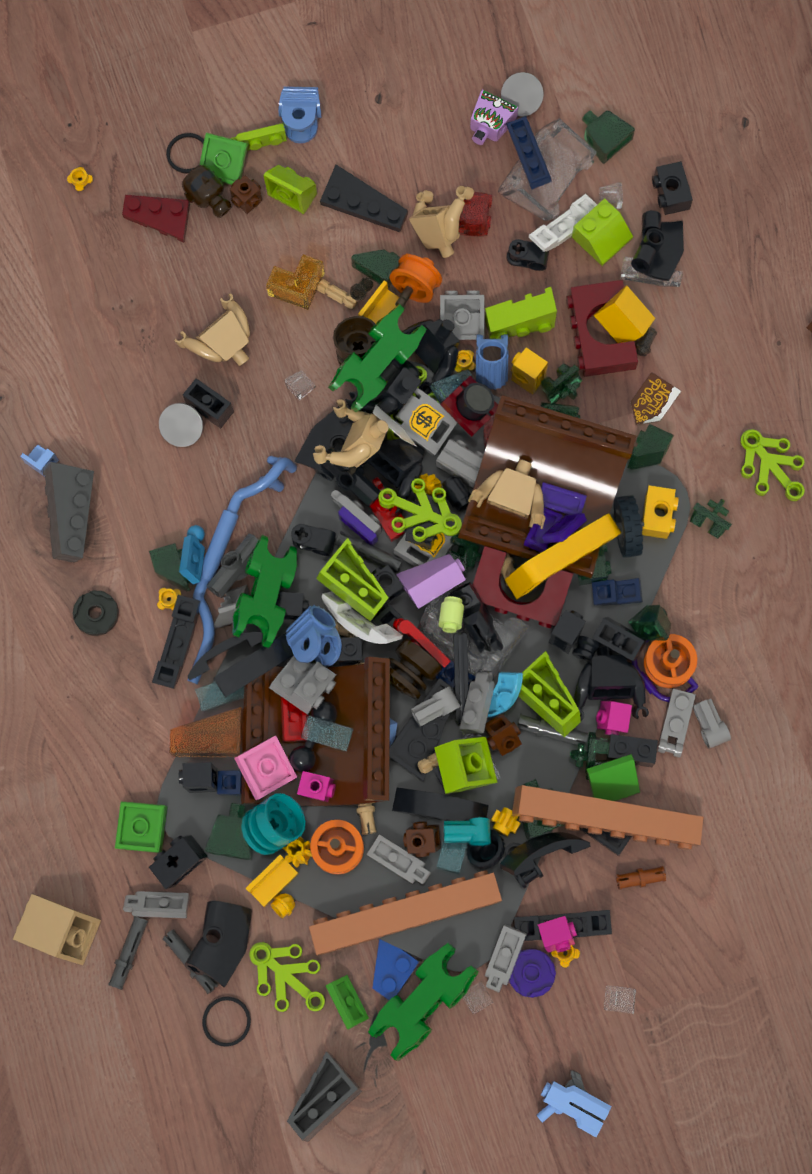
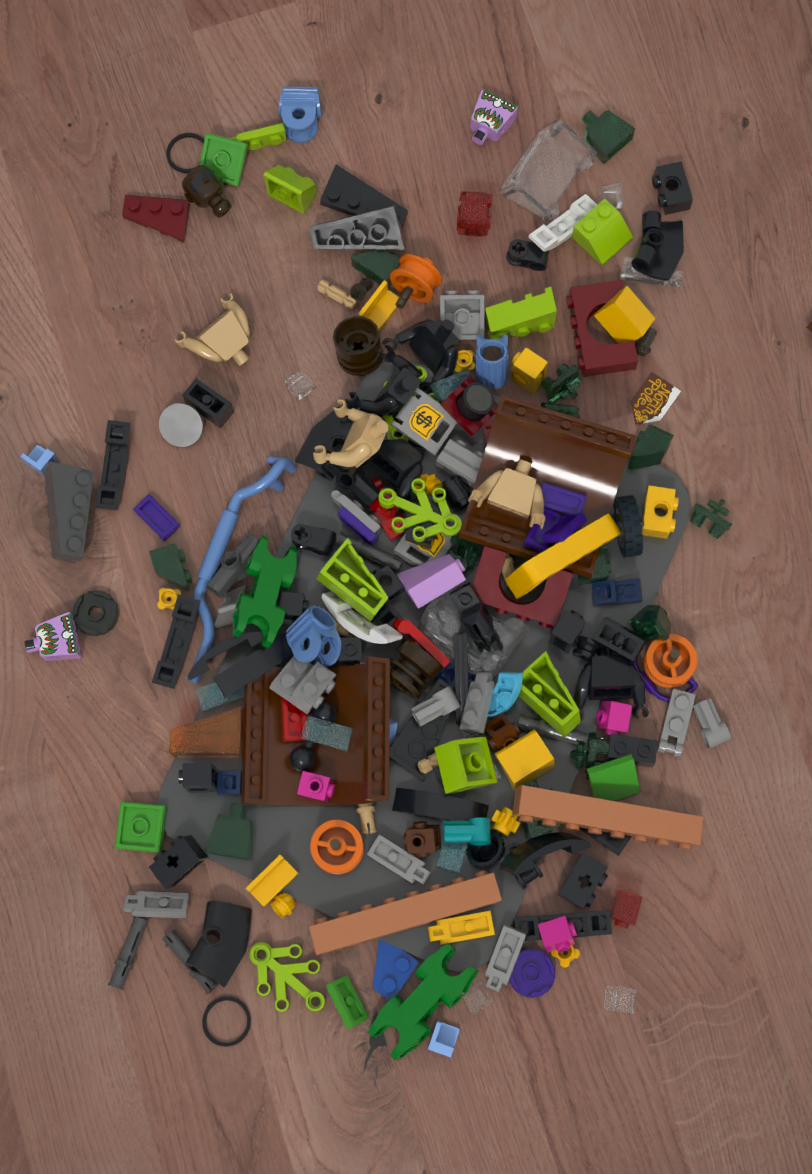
tan slope [13,894,101,965] -> none
yellow plate [67,167,93,191] -> none
dark azure plate [179,525,205,585] -> none
reddish brown brick [230,175,263,214] -> none
bright pink plate [234,736,297,800] -> none
teal wheel [241,793,306,855] -> none
clear yellow brick [266,254,325,310] -> none
yellow gear [283,837,312,868] -> none
dark grey wedge [287,1051,362,1142] -> none
green piece [328,304,427,412] -> none
white sticker [373,405,417,447] -> none
tan torso [409,186,474,258] -> none
yellowish green brick [438,596,464,633] -> none
light grey piece [501,72,544,116] -> none
dark blue tile [506,116,552,190] -> none
light blue piece [536,1070,611,1137] -> none
dark orange pin [616,866,666,890] -> none
lime plant [740,429,805,501] -> none
none -> torso [25,612,82,661]
none -> black slope [95,420,131,511]
none -> dark purple tile [133,494,181,542]
none -> dark grey wedge [309,204,406,250]
none -> yellow hinge [428,911,495,945]
none -> light blue panel [428,1021,460,1057]
none -> yellow slope [495,729,555,791]
none -> black brick [557,853,608,910]
none -> clear red brick [611,890,642,929]

